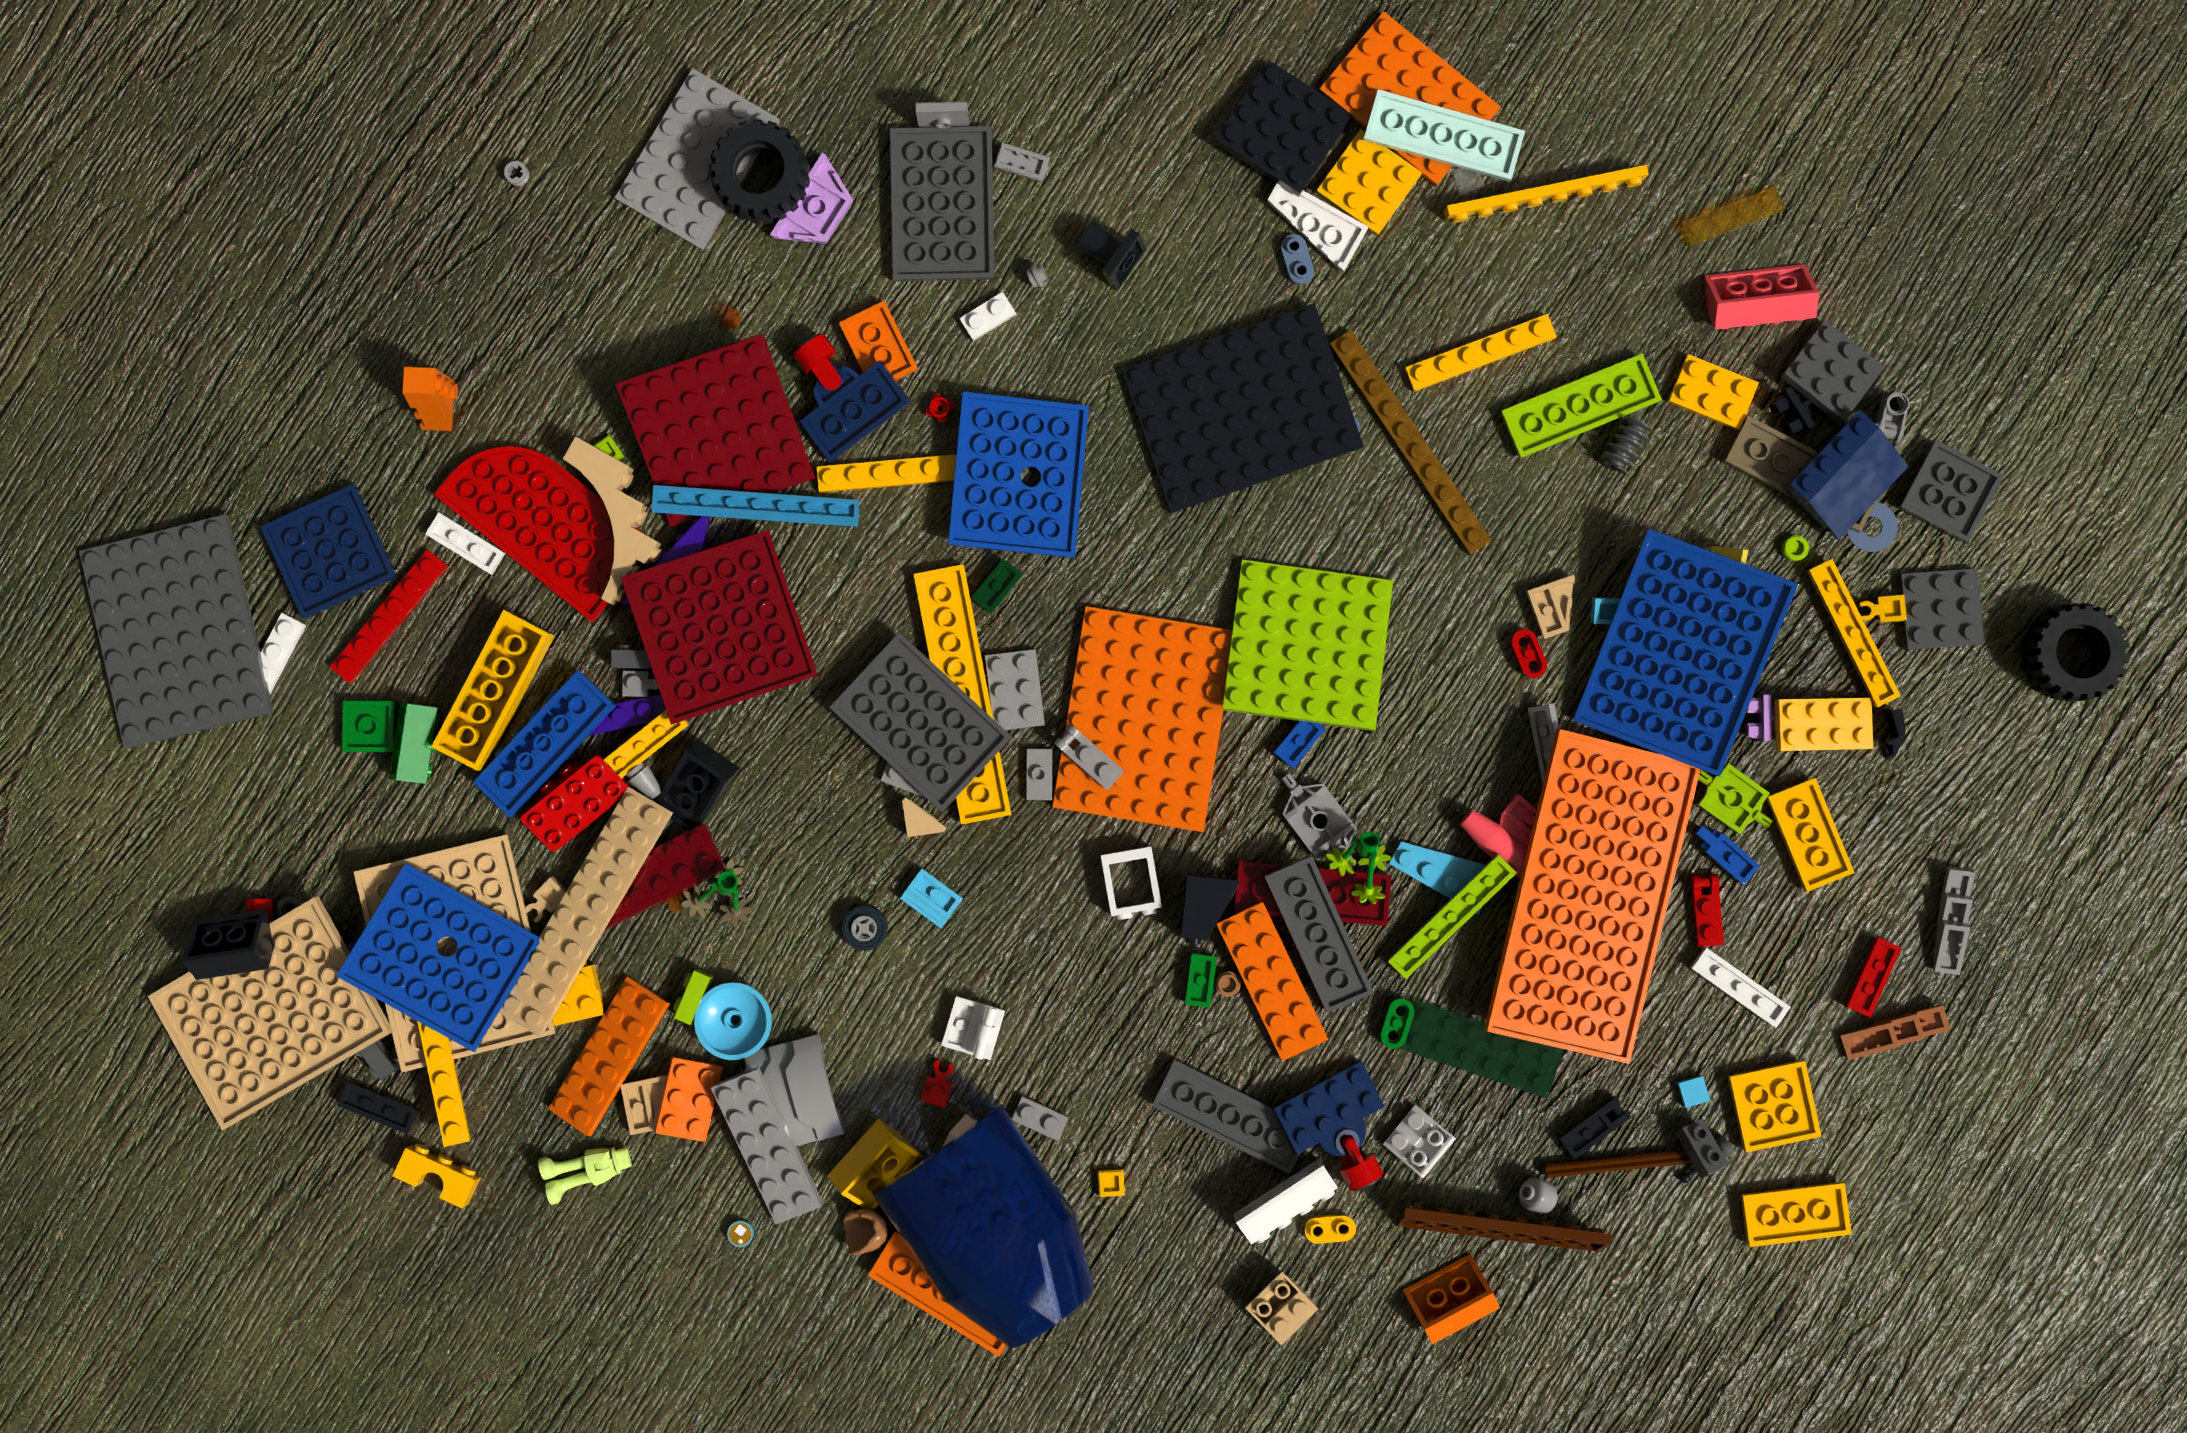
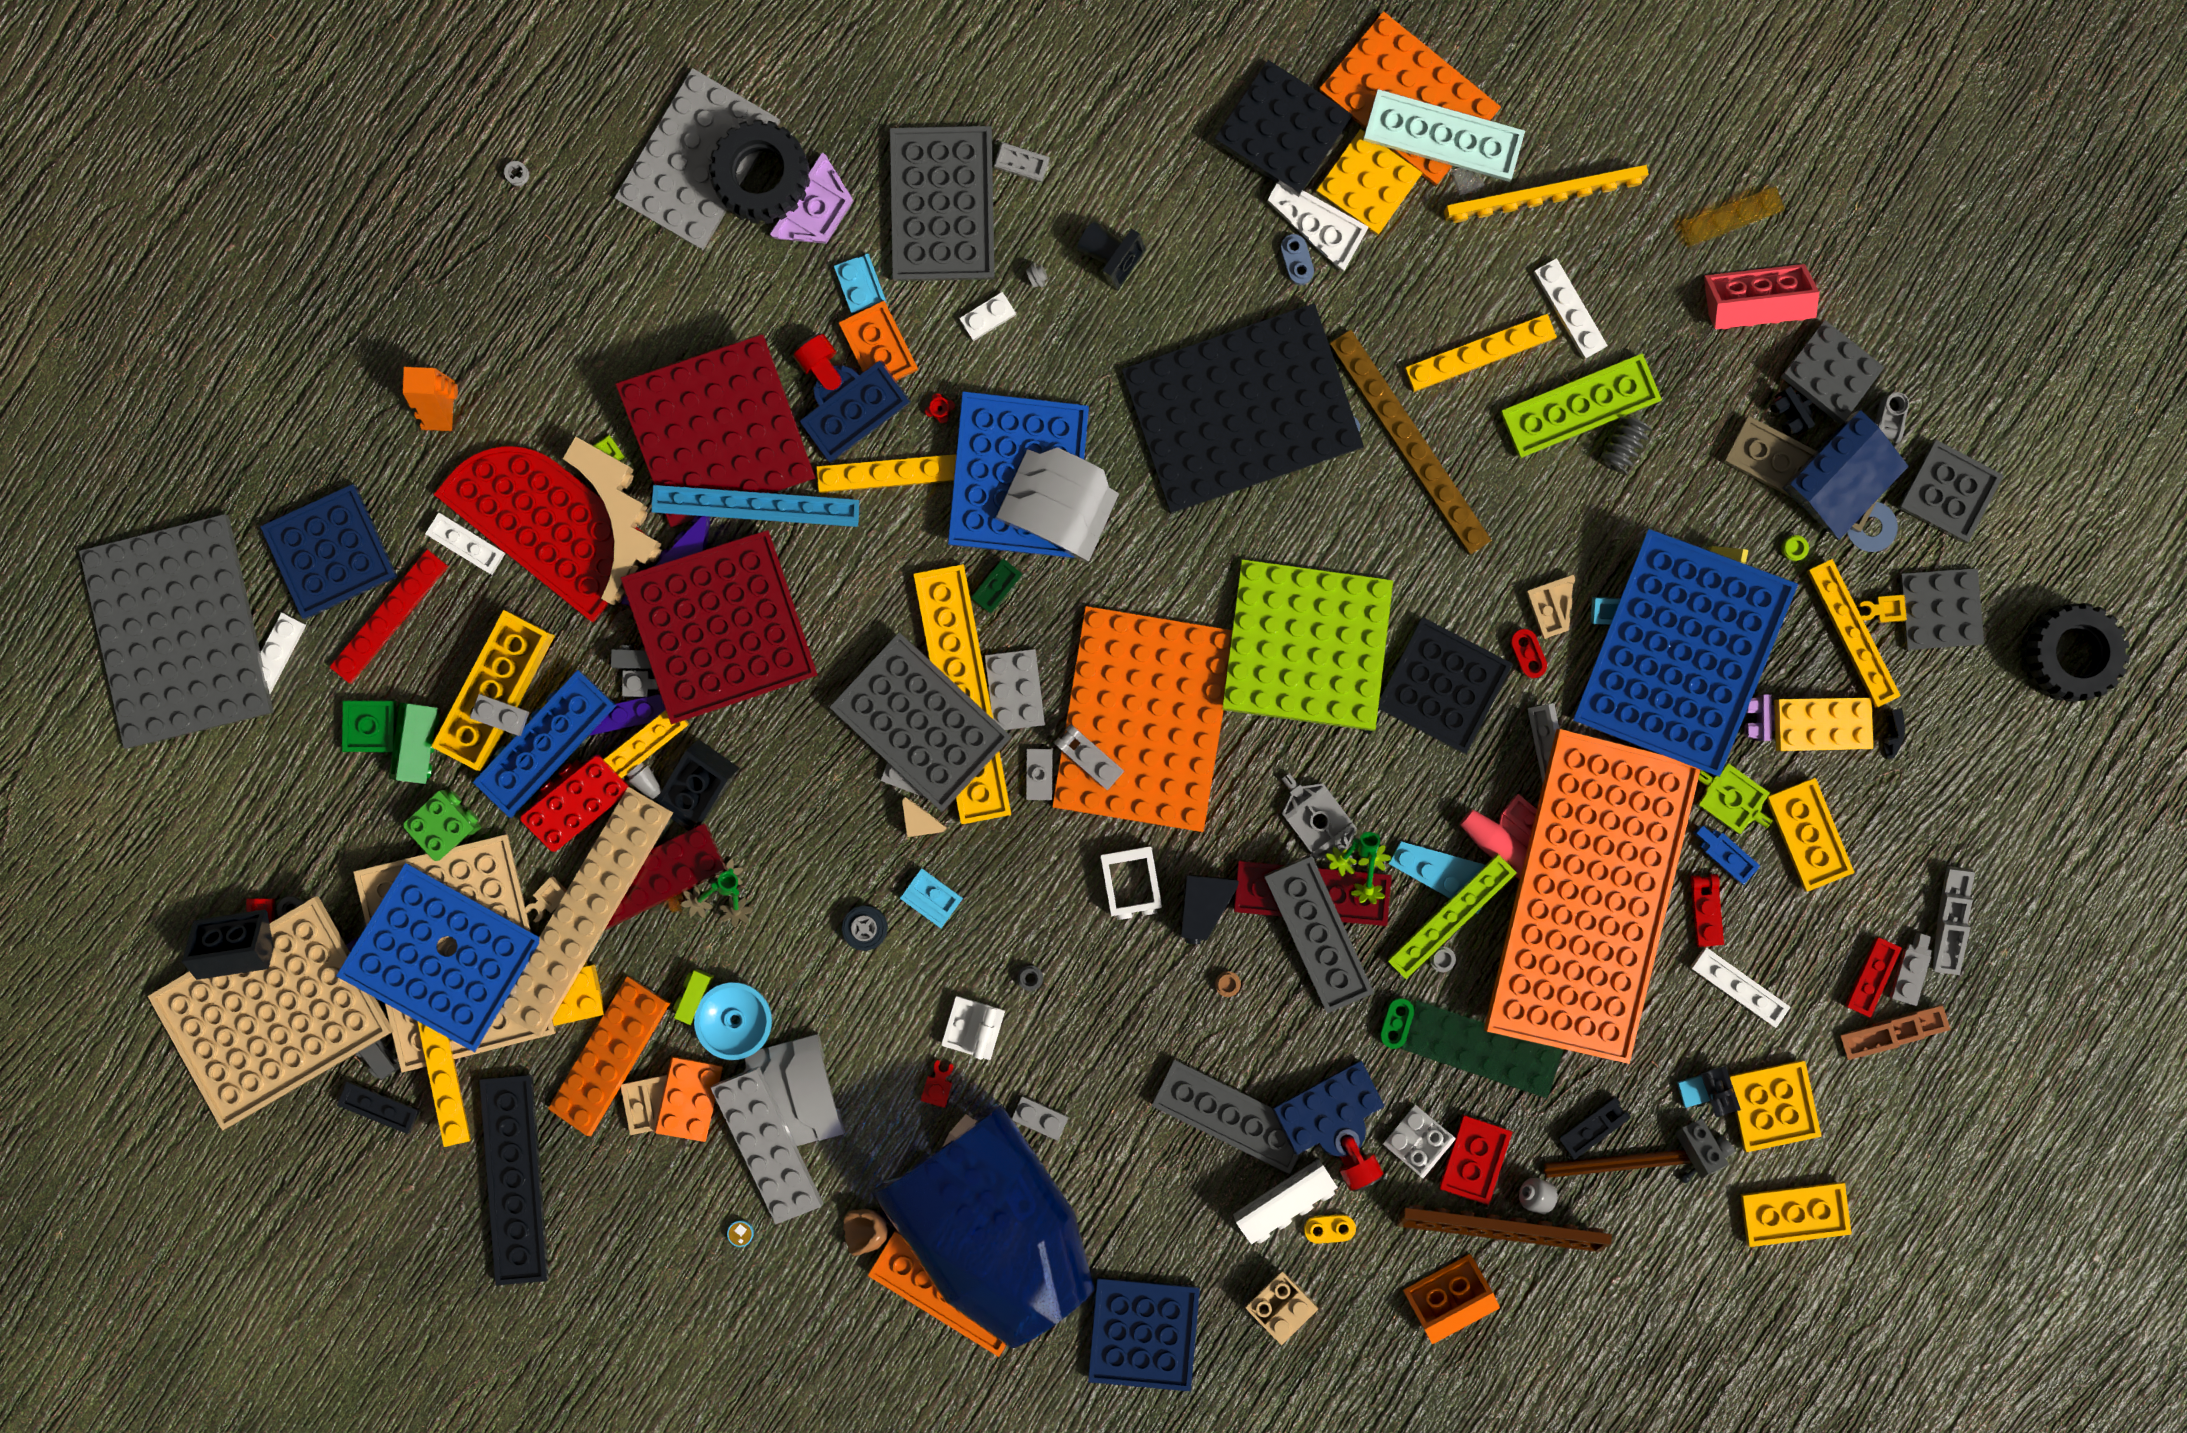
yellow arch [392,1144,481,1209] -> none
yellowish green piece [538,1147,632,1205] -> none
clear orange plate [720,306,743,330] -> none
yellow slope [827,1119,923,1210] -> none
light grey plate [916,102,970,129] -> none
yellow tile [1098,1169,1125,1197] -> none
green plate [1185,953,1217,1008] -> none
orange plate [1217,901,1328,1061] -> none
blue plate [1273,721,1326,769] -> none
yellow plate [1667,354,1759,431] -> none
none -> bright green bracket [404,790,482,861]
none -> light grey plate [470,694,529,736]
none -> black plate [479,1074,549,1286]
none -> medium azure plate [834,254,887,315]
none -> light grey slope [995,448,1119,563]
none -> dark grey plate [1018,965,1043,991]
none -> dark blue plate [1088,1277,1200,1392]
none -> black plate [1378,617,1513,755]
none -> light grey plate [1430,946,1456,972]
none -> red plate [1439,1114,1513,1205]
none -> white plate [1533,258,1607,360]
none -> black hips [1700,1065,1741,1118]
none -> light grey hinge [1889,933,1932,1006]

